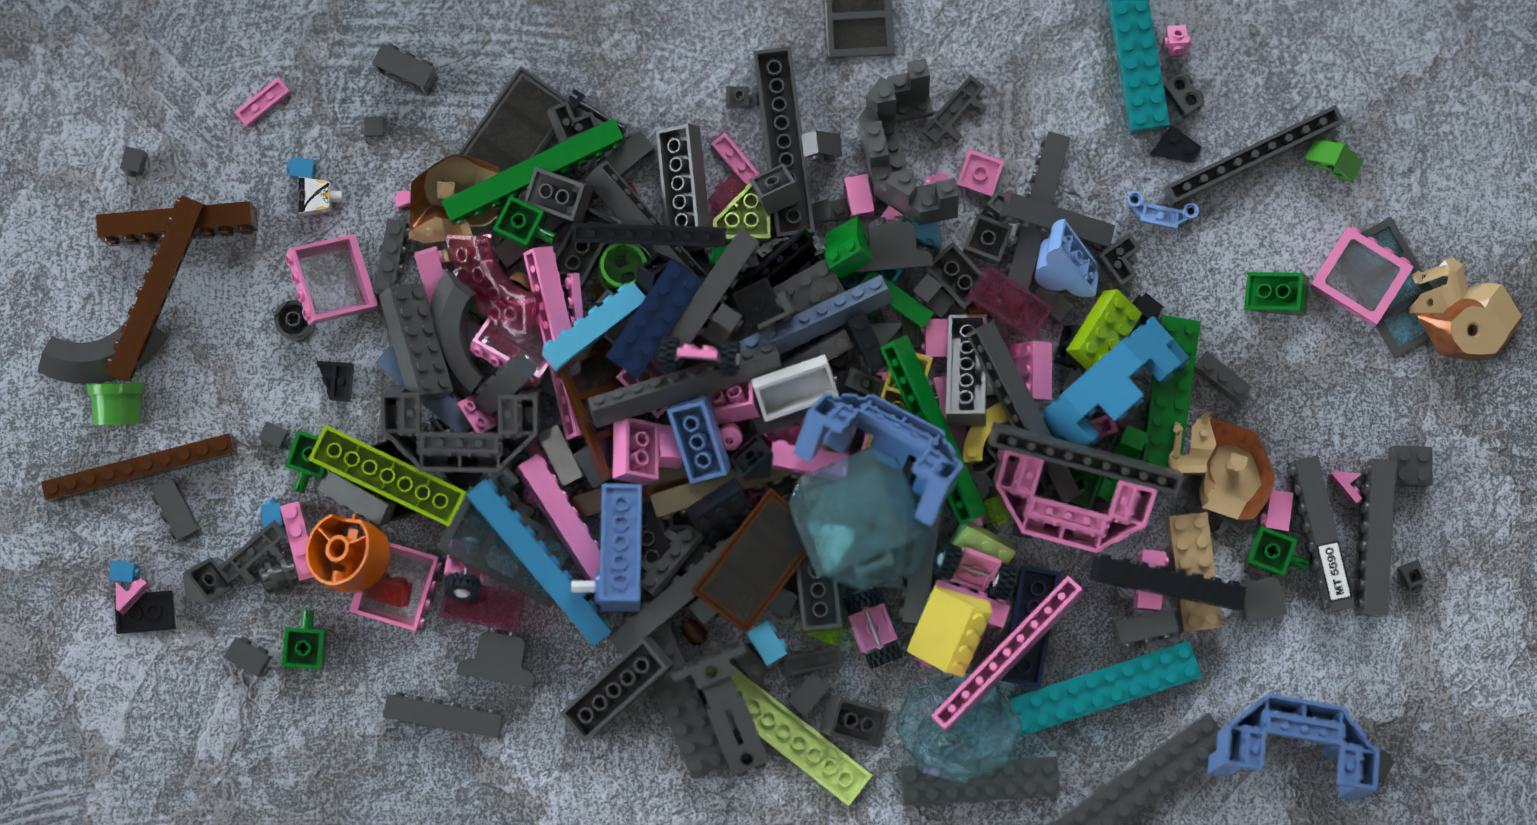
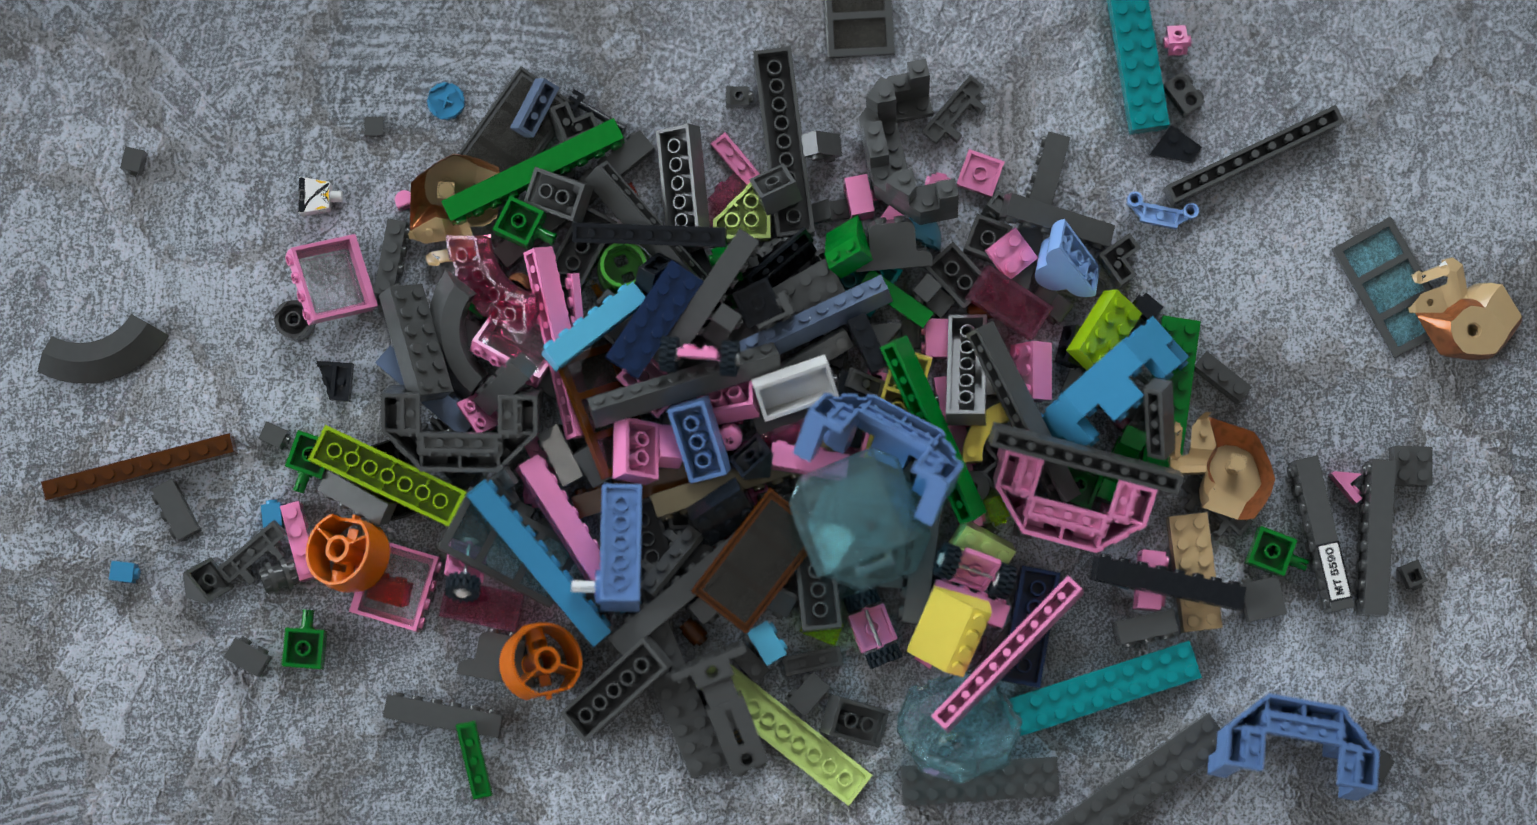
bright green piece [86,382,146,425] -> none
reddish brown brick [96,201,258,246] -> none
reddish brown brick [105,195,207,382] -> none
black tile [114,590,176,634] -> none
bright pink slope [116,578,150,615] -> none
bright pink tile [234,77,291,128] -> none
dark azure brick [287,157,317,180] -> none
dark grey brick [372,43,438,96] -> none
bright pink brick [414,246,448,305] -> none
bright pink slope [1089,414,1118,439] -> none
green slope [1244,272,1309,315] -> none
bright pink brick [1260,490,1293,532] -> none
bright green brick [1305,138,1363,182] -> none
piece [1309,226,1413,327] -> none
none -> dark azure tile [427,82,465,120]
none -> green tile [456,720,493,800]
none -> orange animal [499,622,582,700]
none -> sand blue brick [510,78,560,138]
none -> bright pink plate [985,227,1038,281]
none -> dark grey brick [1144,378,1176,460]

